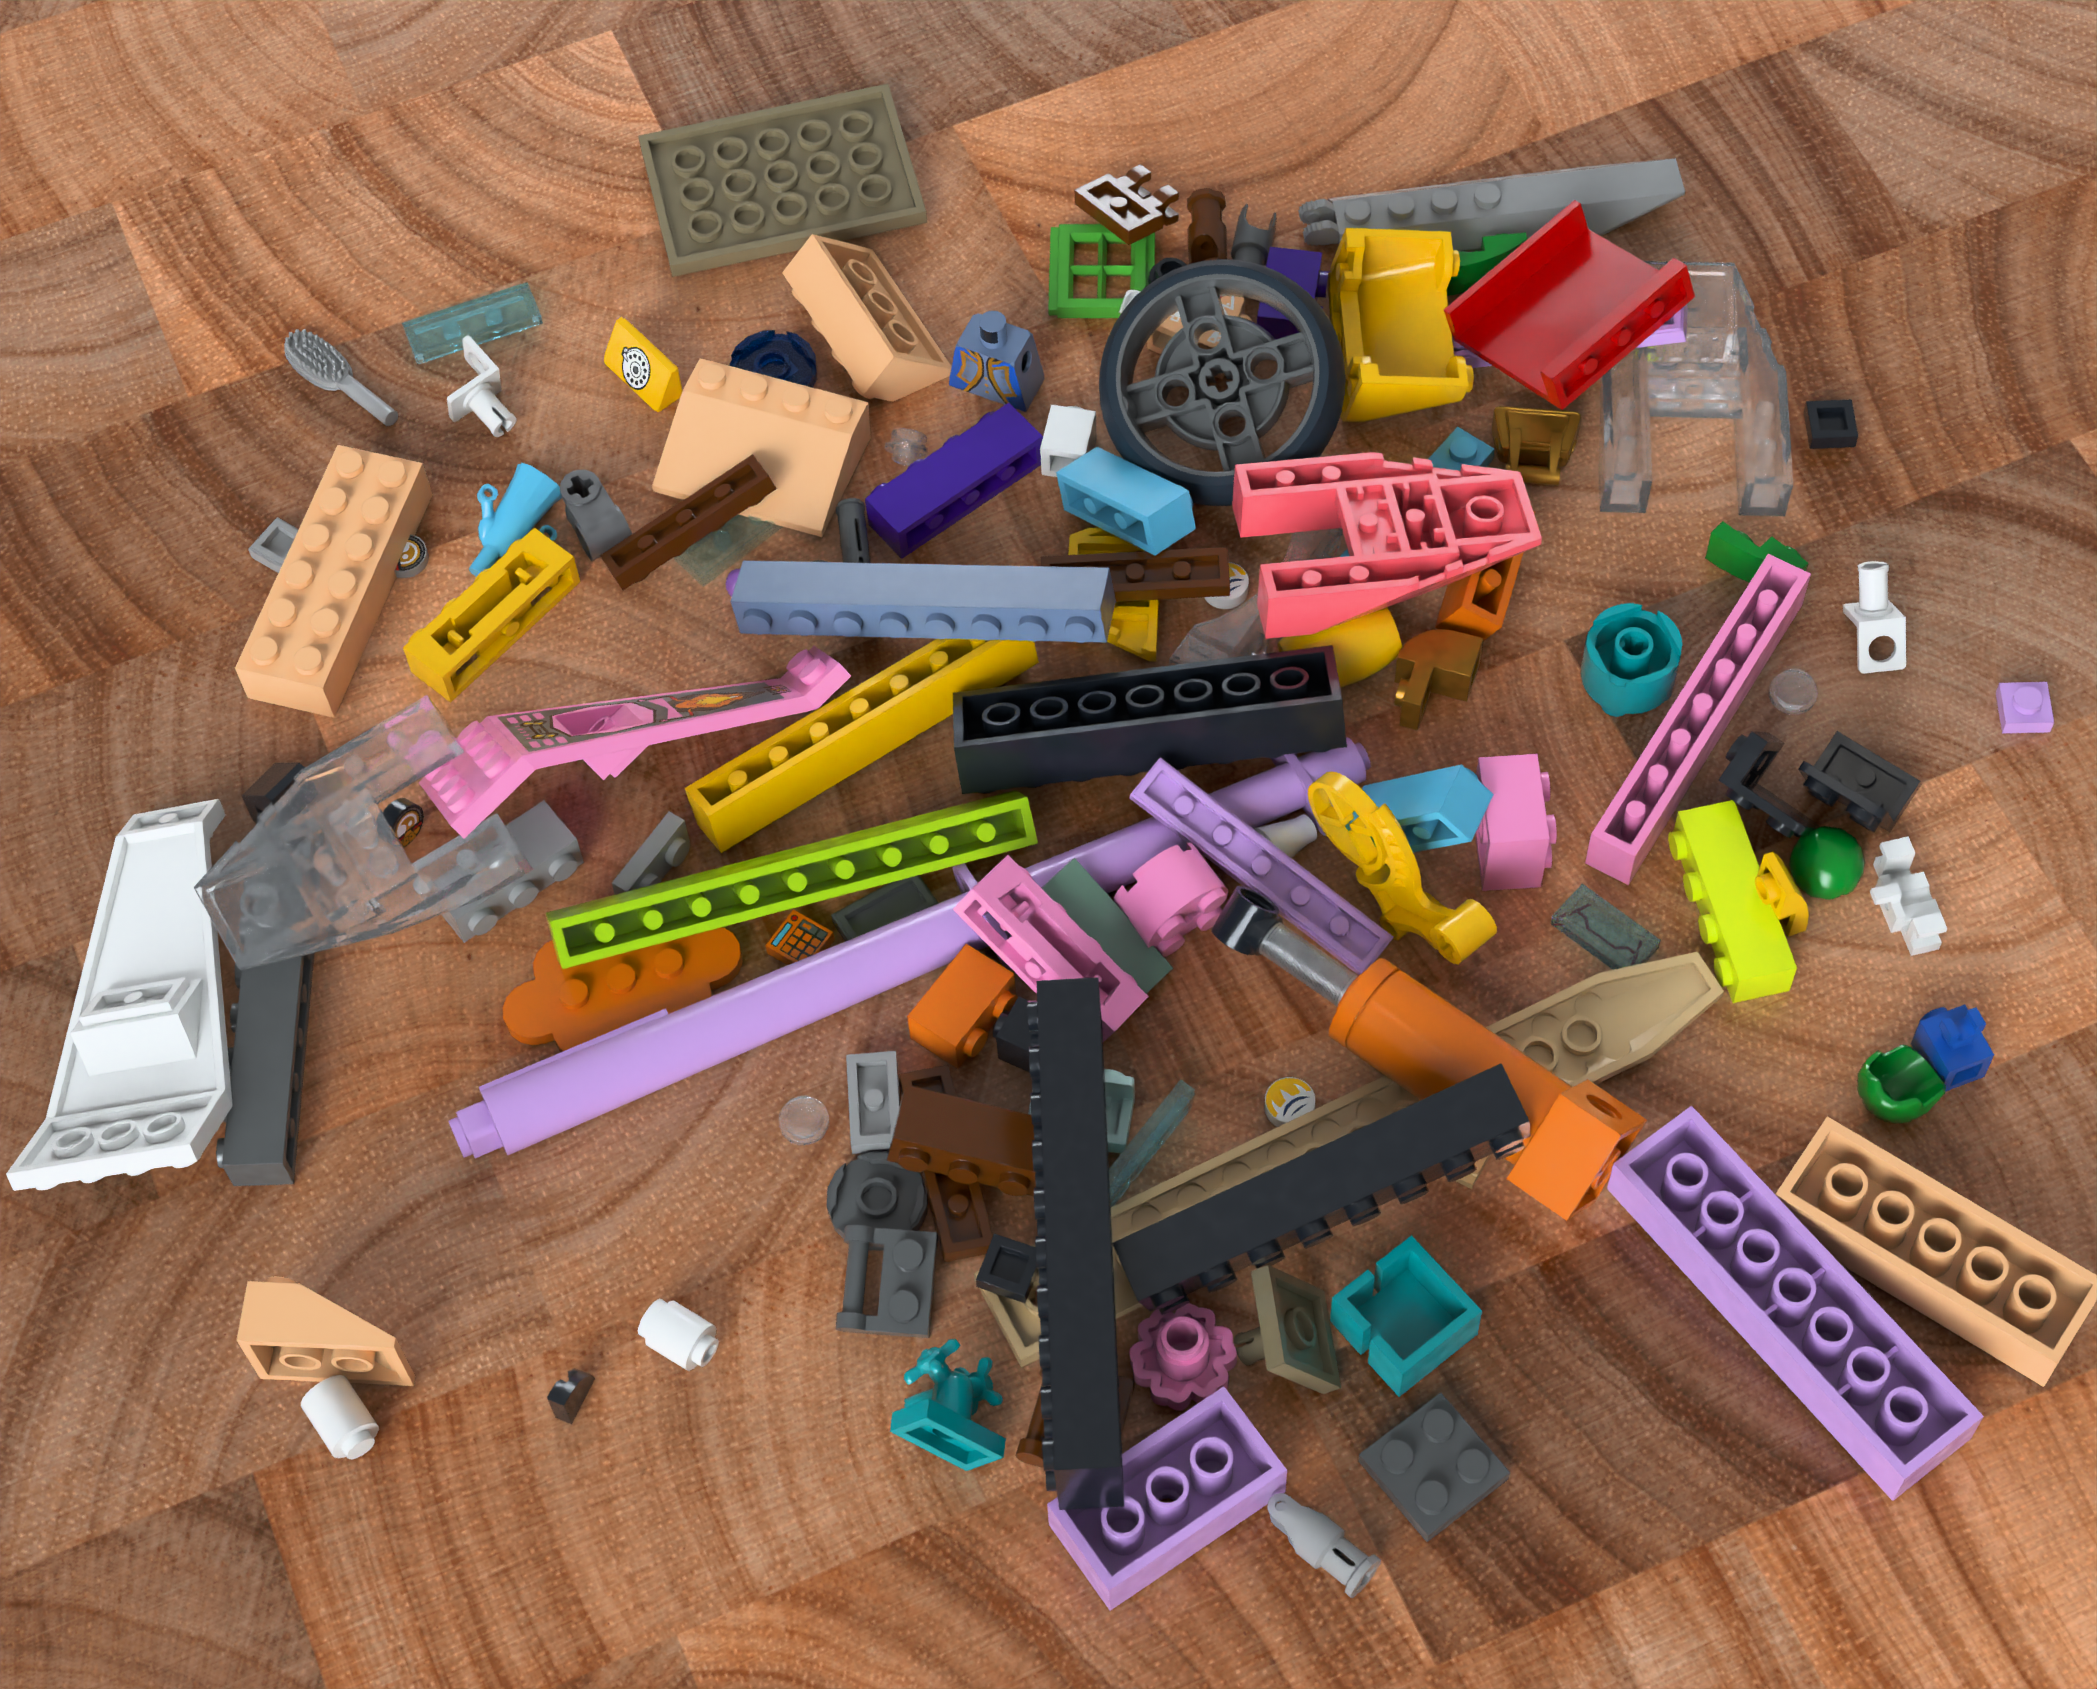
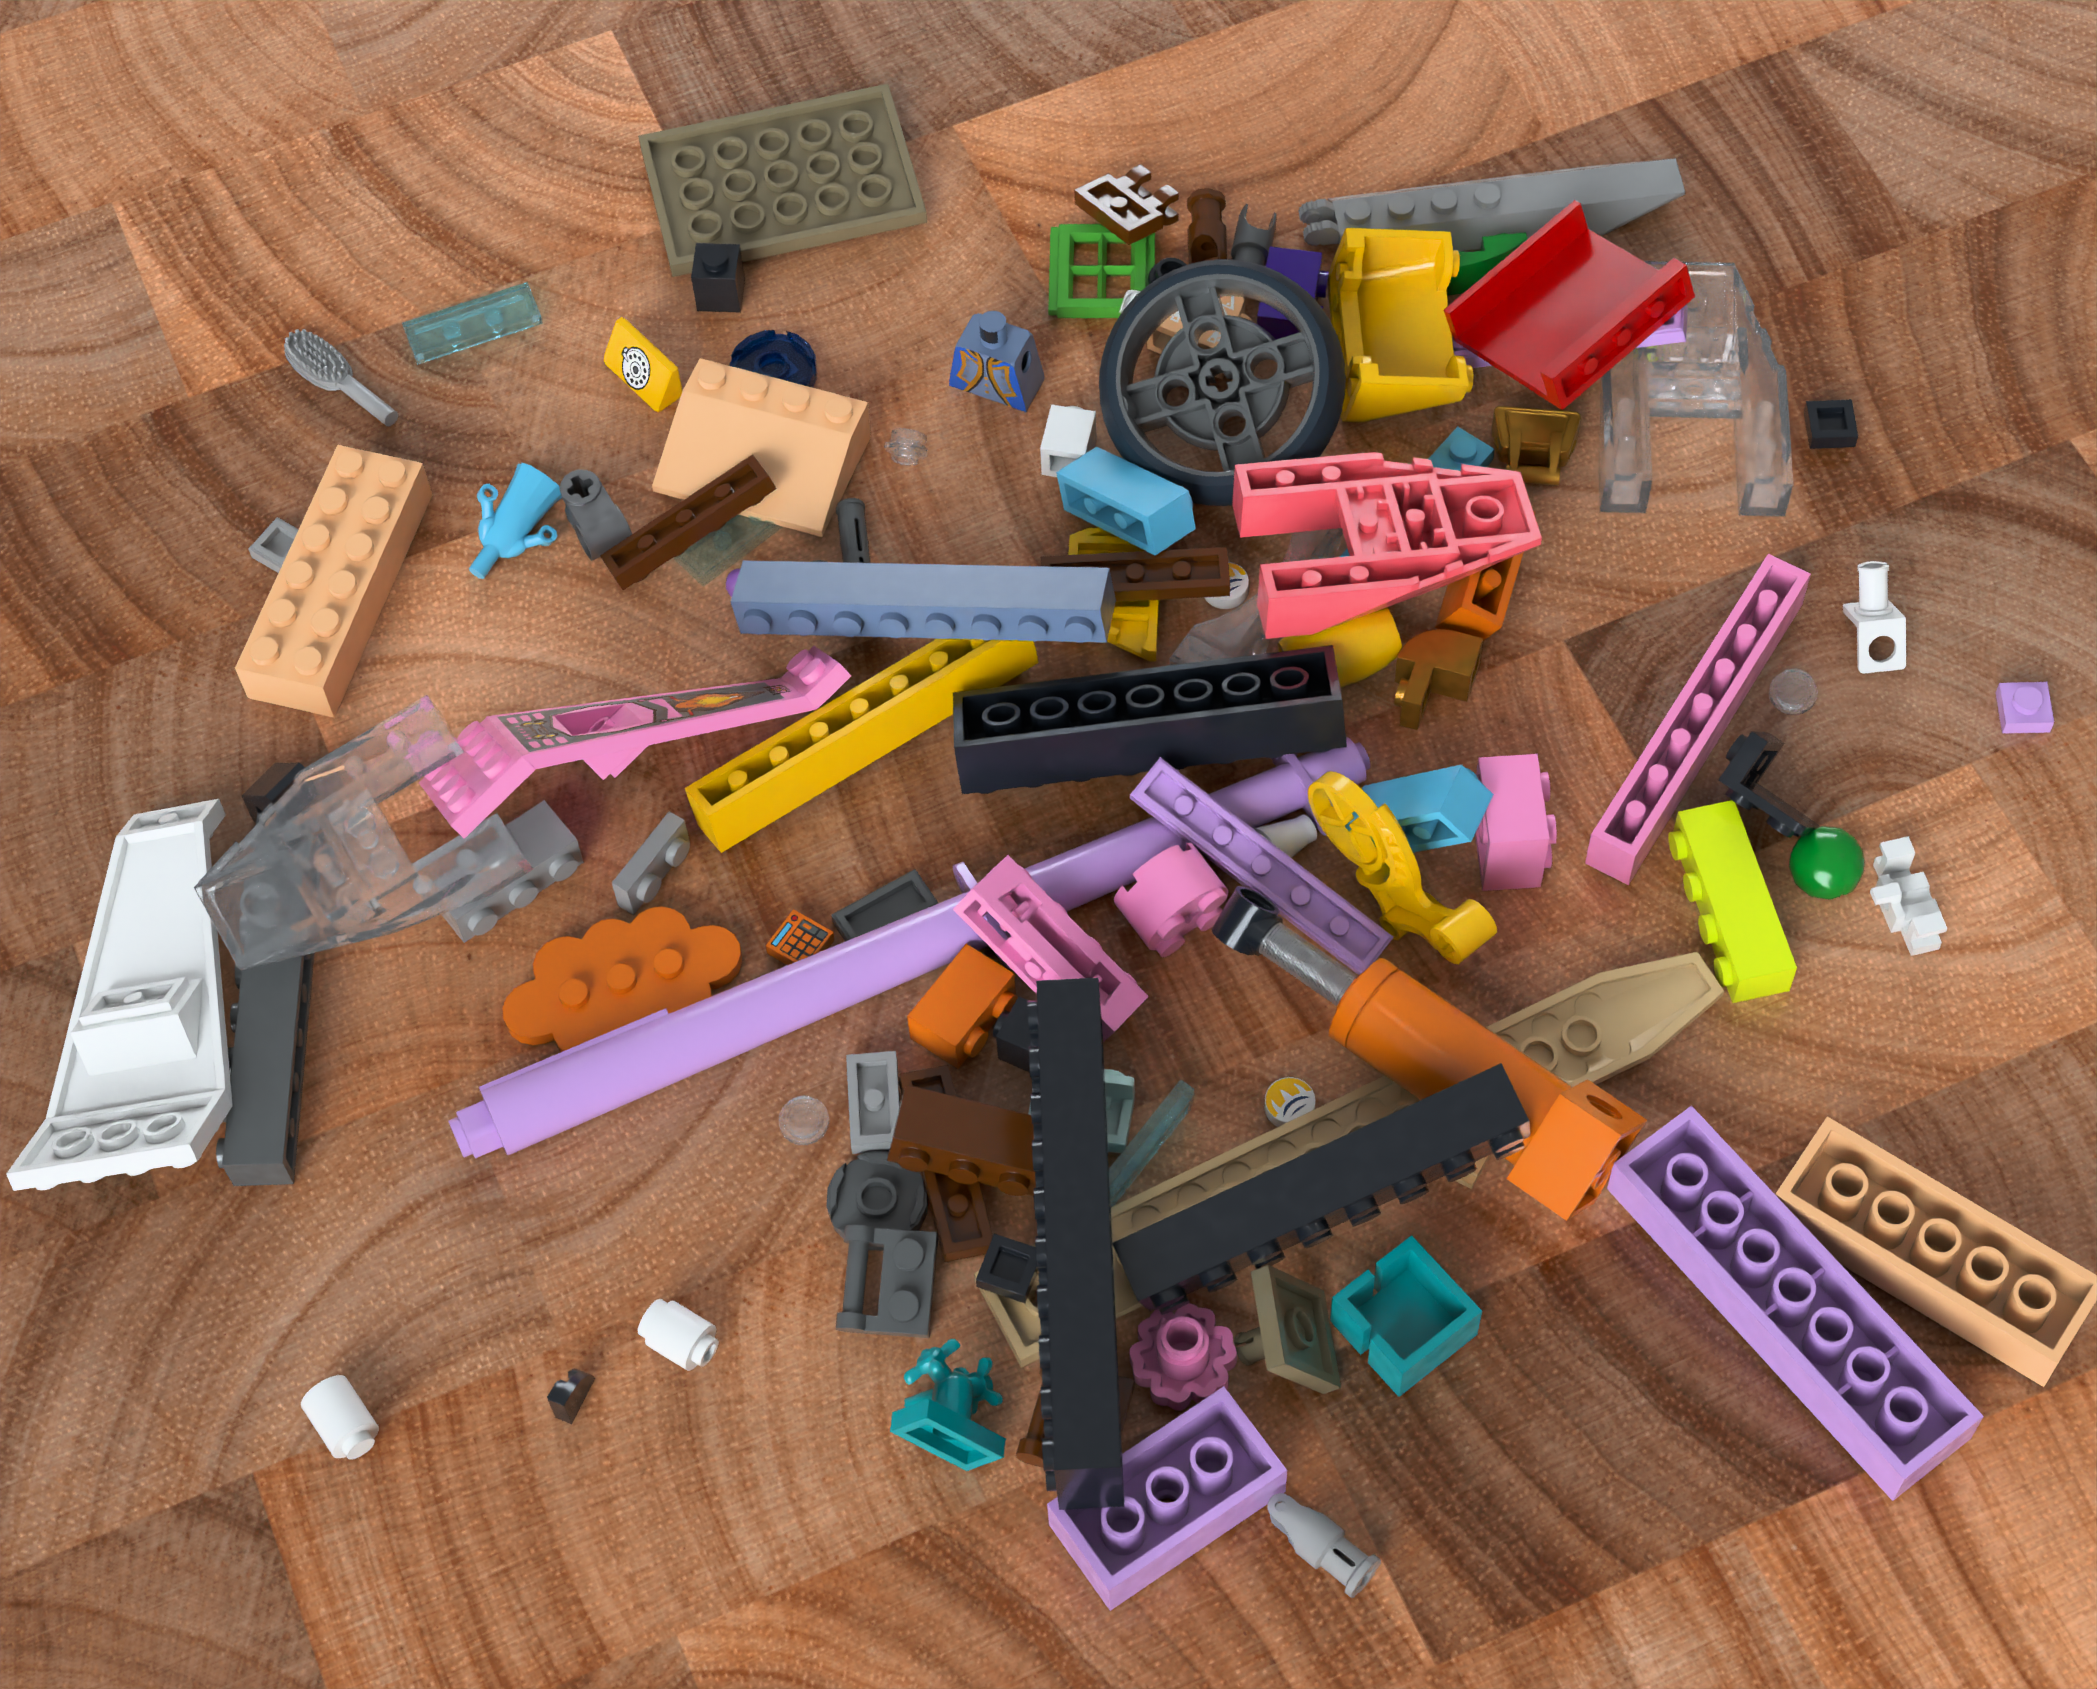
light nougat slope [237,1276,416,1386] -> none
tile [378,798,424,848] -> none
tile [395,534,429,578] -> none
yellow brick [403,527,580,703] -> none
white bracket [447,335,516,437] -> none
lime brick [546,790,1038,969] -> none
light nougat slope [782,234,952,402] -> none
dark purple brick [865,403,1043,559] -> none
sand green tile [1041,858,1173,994] -> none
dark grey plate [1358,1393,1510,1542] -> none
clear light blue tile [1550,884,1661,970] -> none
teal brick [1580,603,1682,717] -> none
green slope [1705,521,1808,583] -> none
yellow slope [1755,852,1809,937] -> none
black bracket [1798,731,1922,833] -> none
green hair [1857,1044,1946,1124] -> none
blue brick [1911,1004,1994,1092] -> none
none -> black brick [691,243,745,313]

